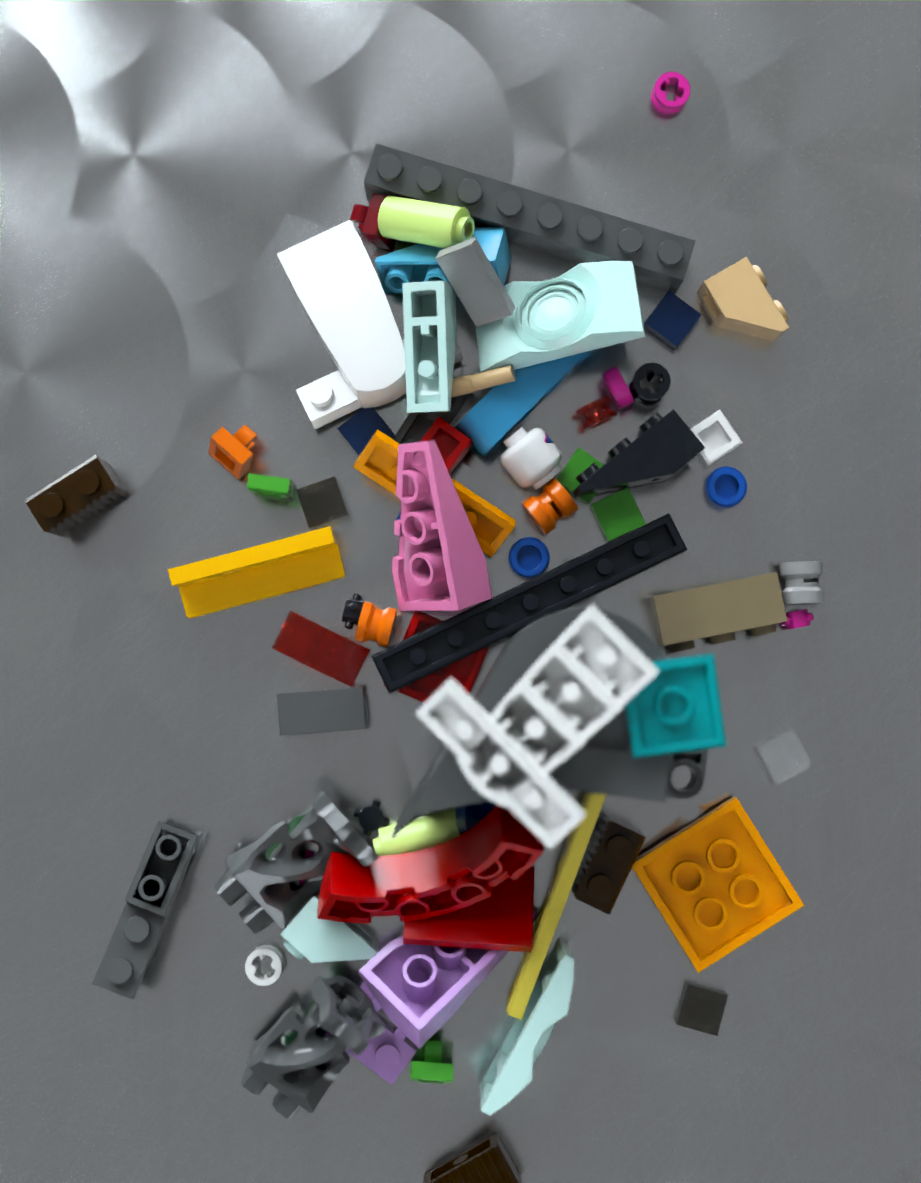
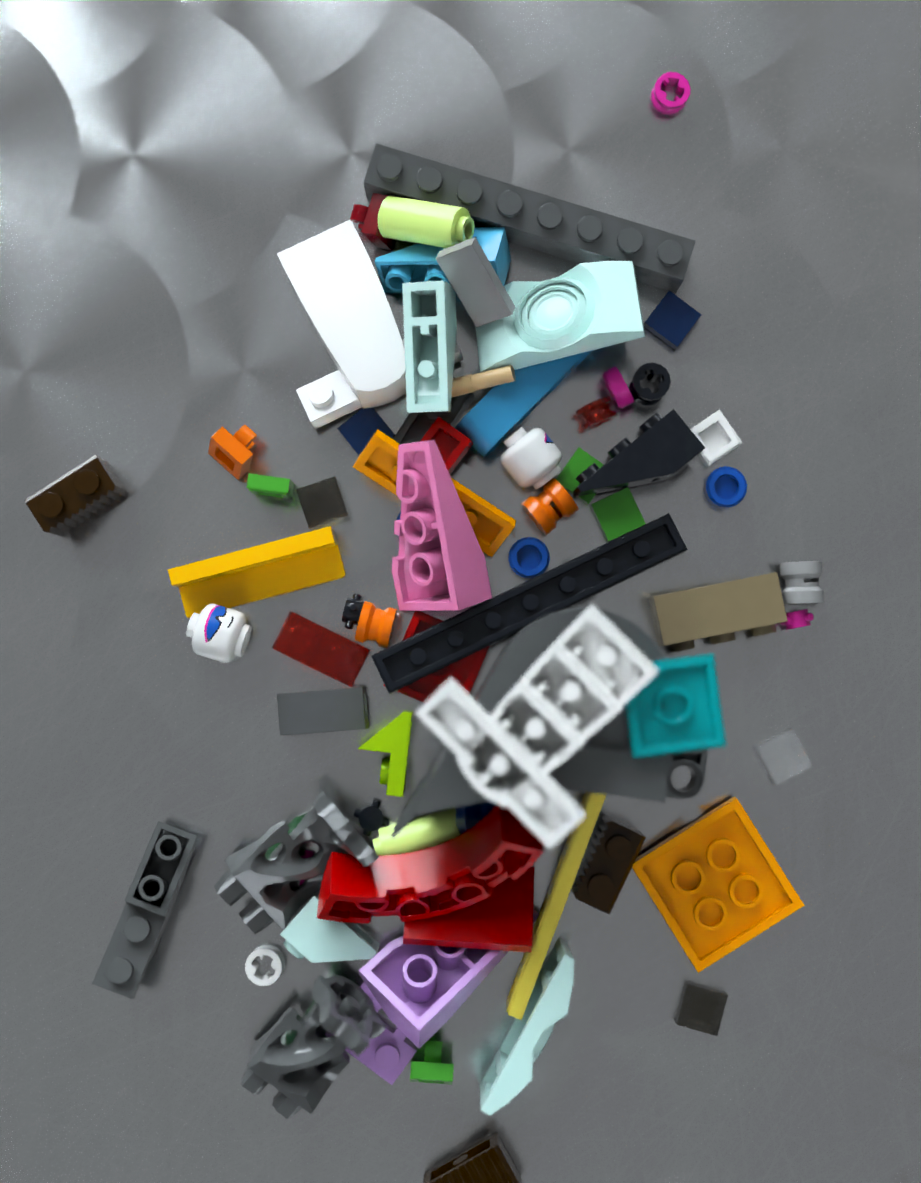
tan slope [697,257,789,341] -> none
none -> white head [186,603,252,663]
none -> lime slope [358,710,413,797]

